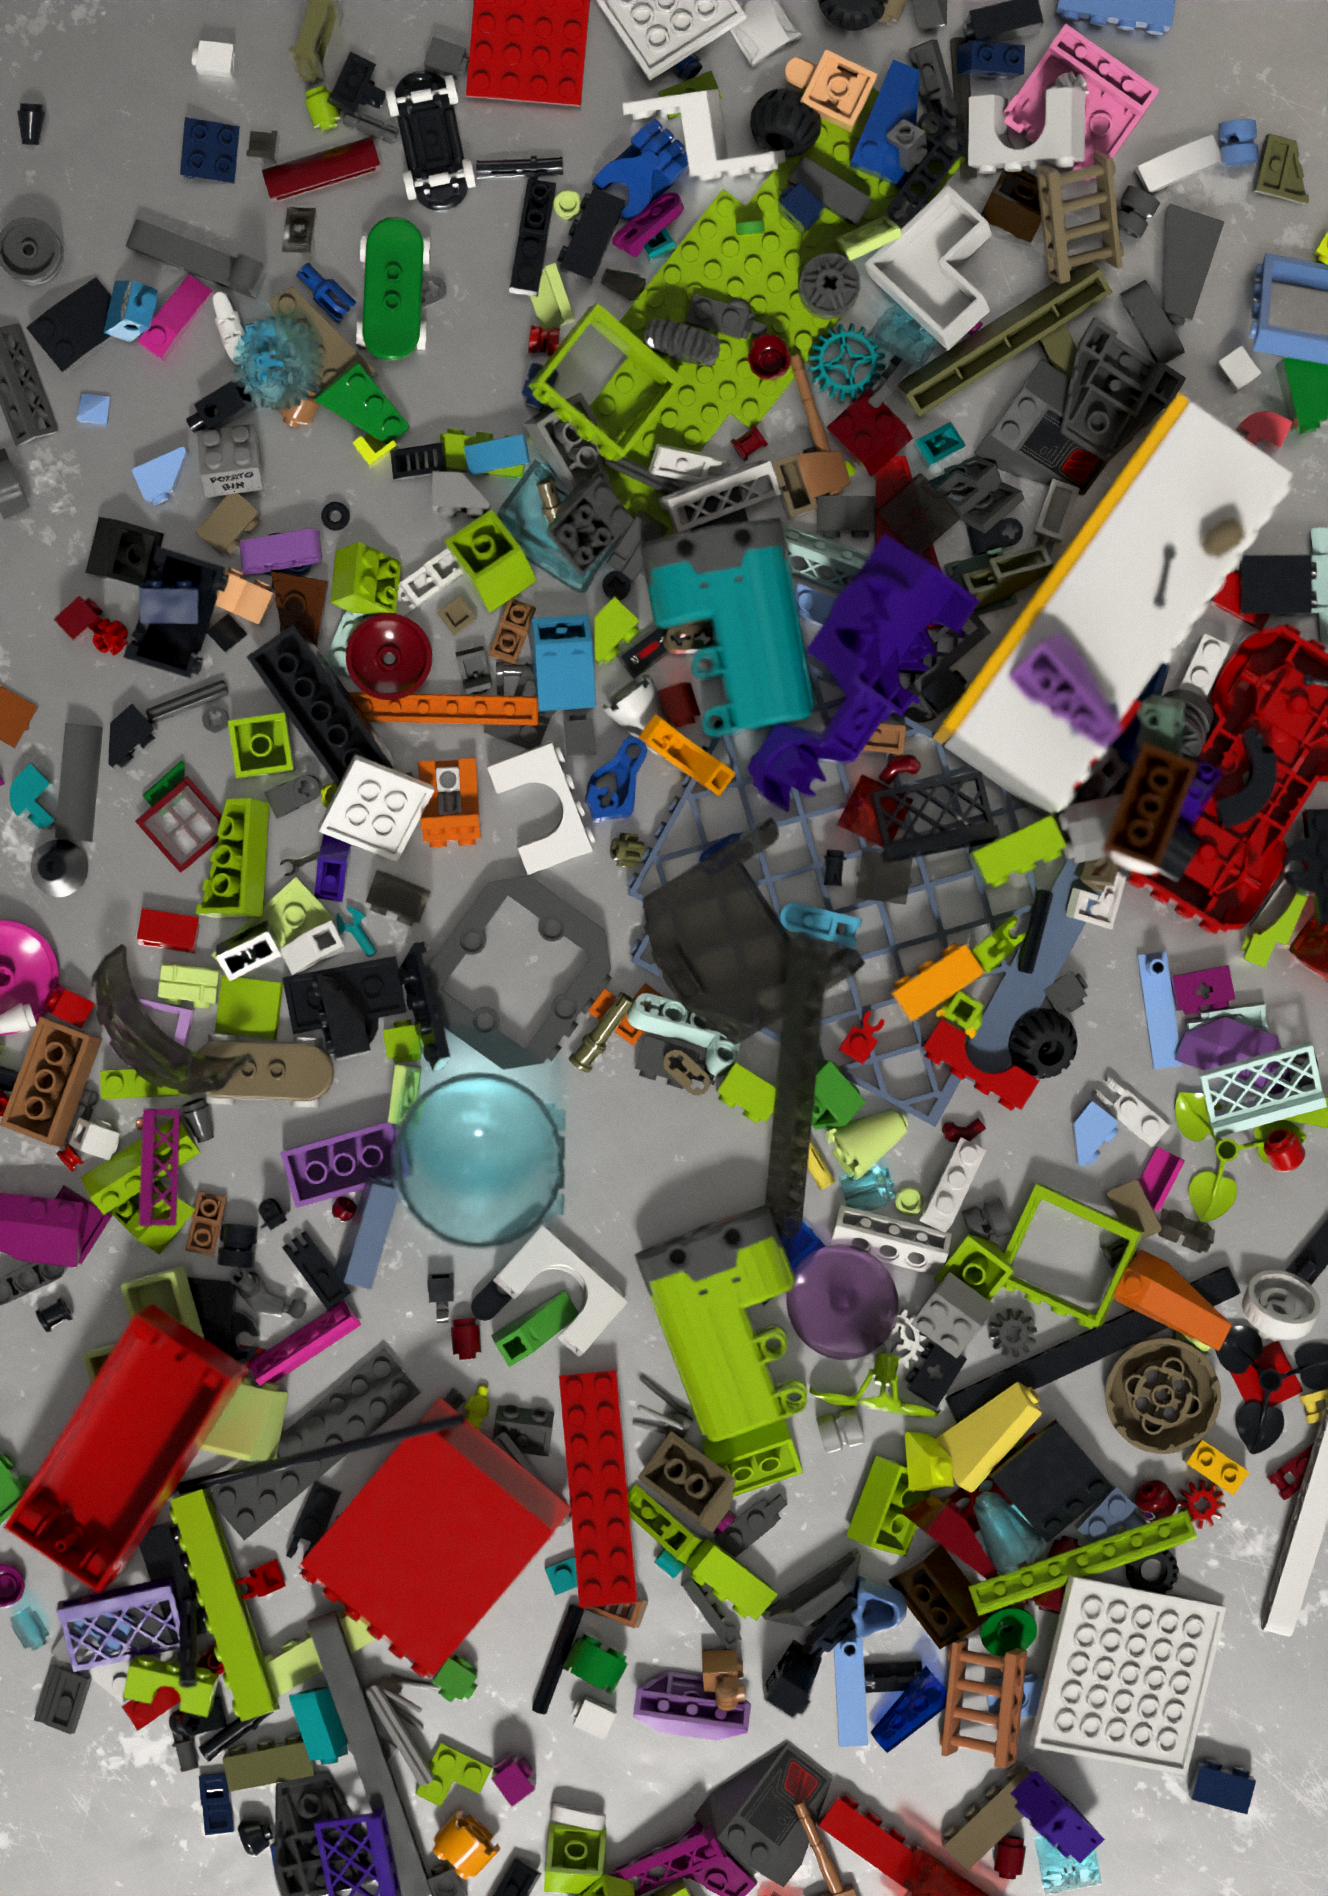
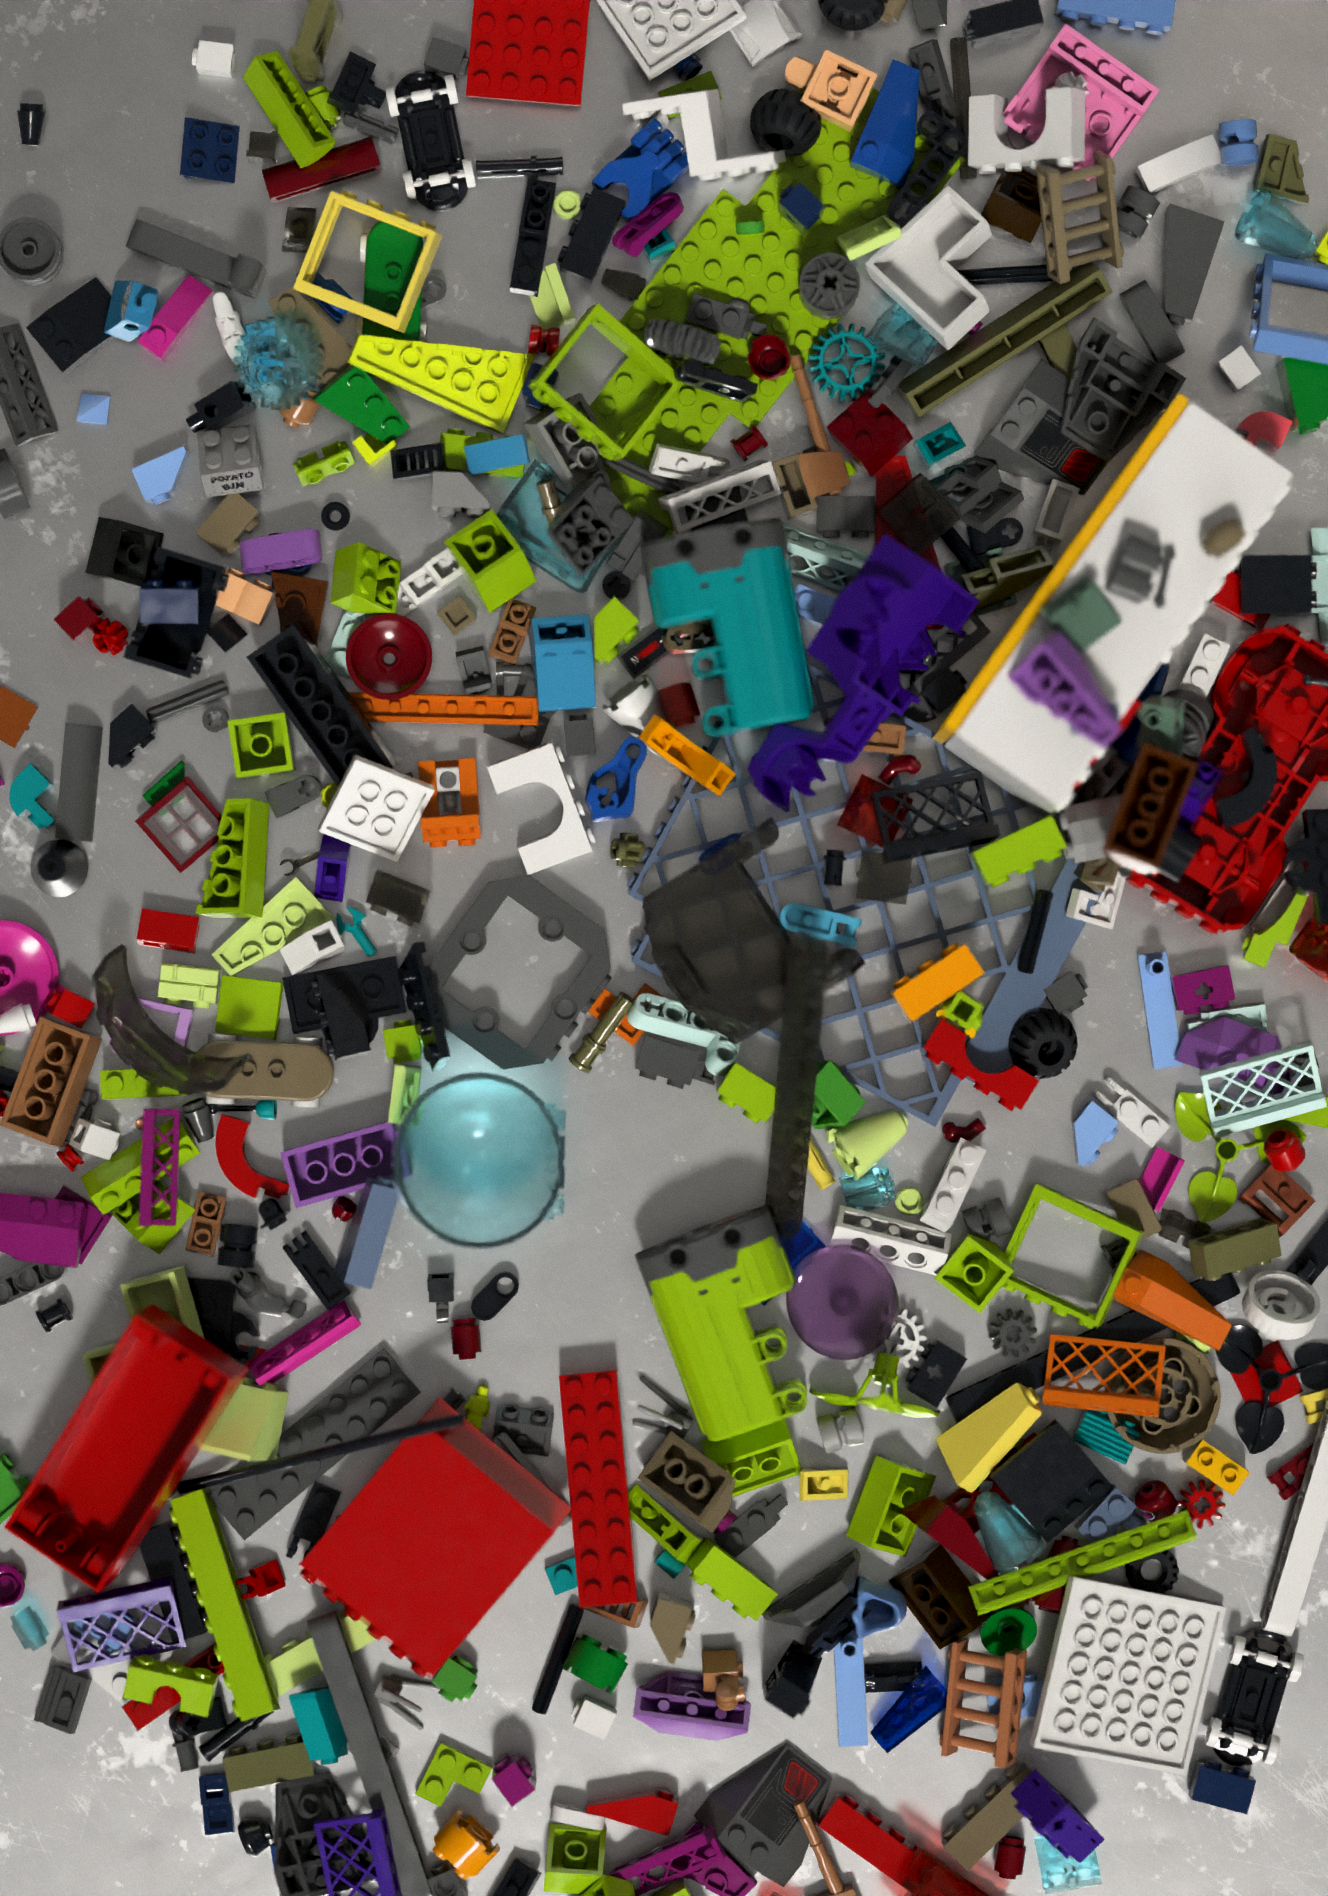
black pin [176,1599,200,1688] -> none
brick [216,920,281,981] -> none
light grey axle [364,1683,434,1786] -> none
bright green slope [491,1290,579,1367] -> none
white arch [493,1225,628,1357] -> none
dark tan beam [663,1049,710,1095] -> none
dark grey hinge [681,1577,742,1649] -> none
dark grey beam [787,156,872,226] -> none
red plate [838,1011,885,1065] -> none
dark grey bracket [886,119,927,172] -> none
neon yellow slope [905,1432,954,1491] -> none
light grey brick [911,1272,996,1358] -> none
dark blue brick [957,40,1025,80] -> none
lime hinge [970,915,1026,974] -> none
none -> hinge [209,1100,277,1120]
none -> red arch [215,1114,290,1199]
none -> lime brick [243,50,336,168]
none -> light yellow window [293,190,442,333]
none -> lime hinge [293,440,356,487]
none -> neon yellow wing [346,335,536,434]
none -> red slope [586,1788,679,1837]
none -> dark tan slope [650,1591,696,1664]
none -> black hinge [674,358,758,403]
none -> light yellow slope [799,1468,848,1501]
none -> black axle [924,506,985,573]
none -> black axle [956,265,1054,286]
none -> sand green hinge [1040,575,1122,654]
none -> orange fence [1042,1334,1166,1418]
none -> teal brick [1071,1410,1140,1465]
none -> dark grey brick [1106,535,1165,605]
none -> olive brick [1188,1218,1282,1281]
none -> black piece [1205,1627,1304,1767]
none -> clear light blue cone [1235,189,1318,260]
none -> copper plate [1237,1164,1315,1238]

